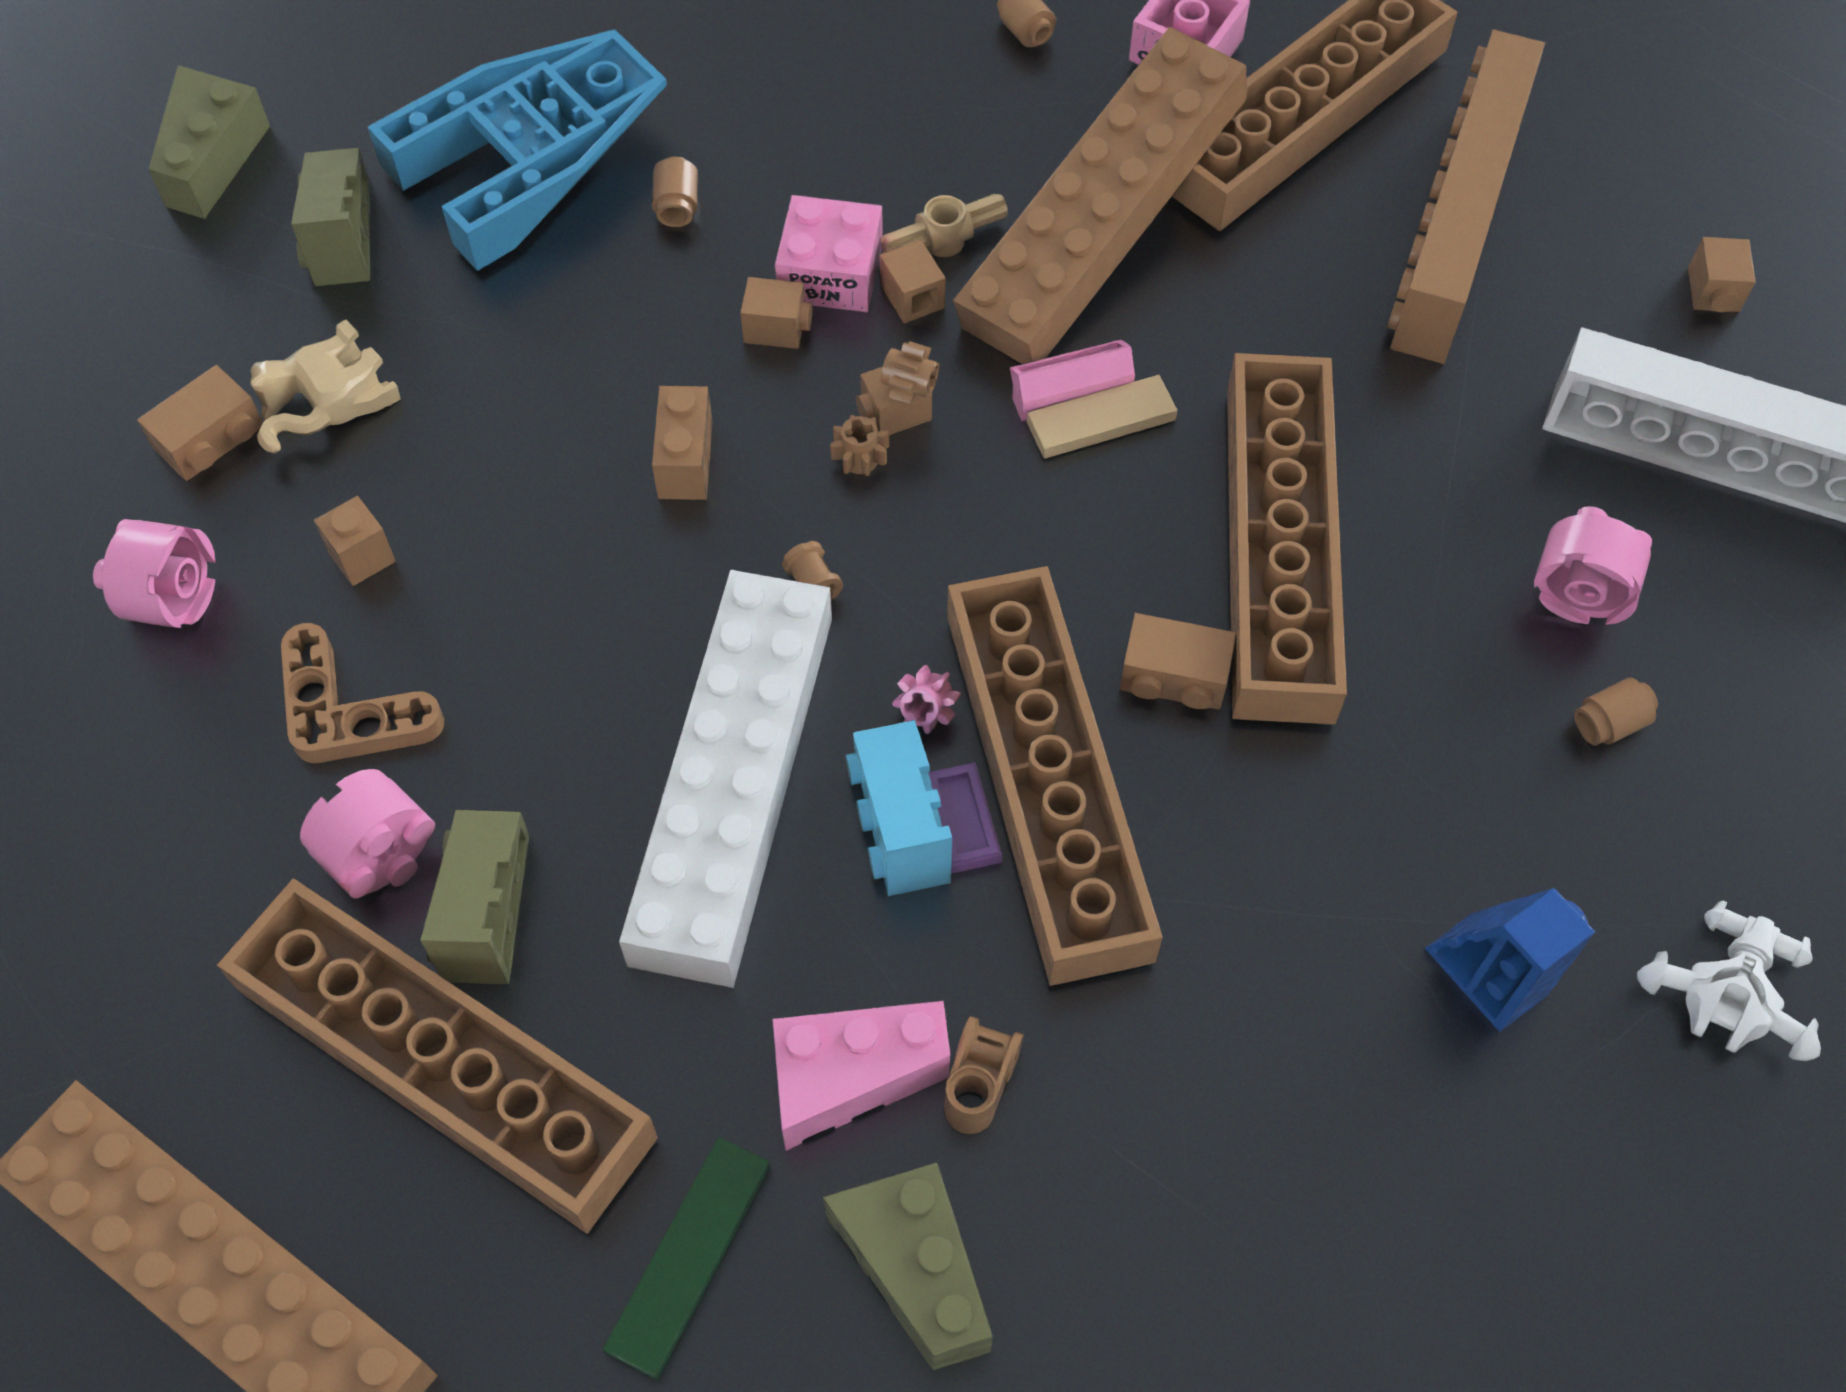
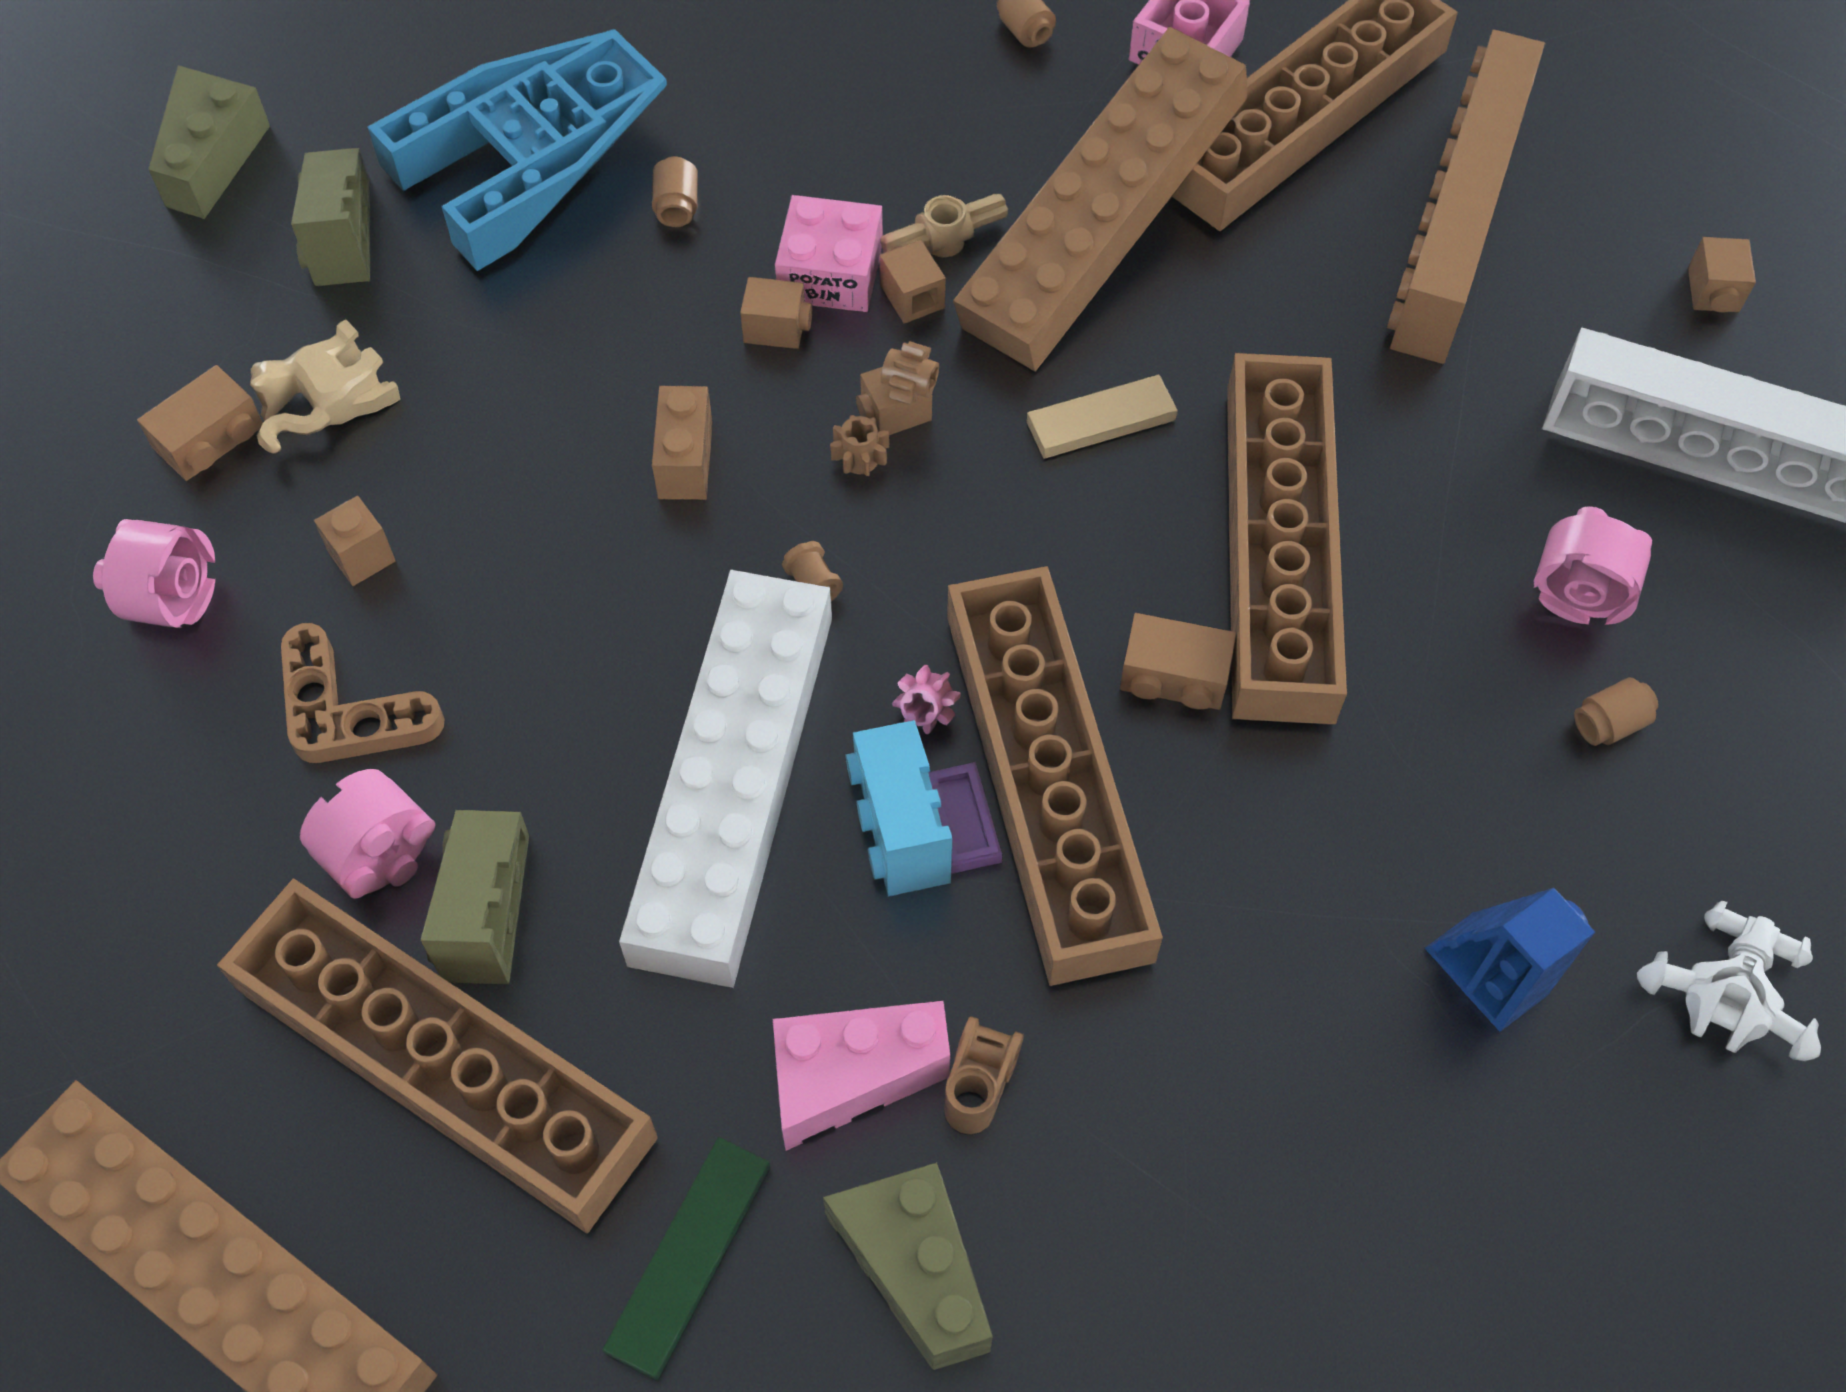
bright pink piece [1010,340,1135,421] -> none

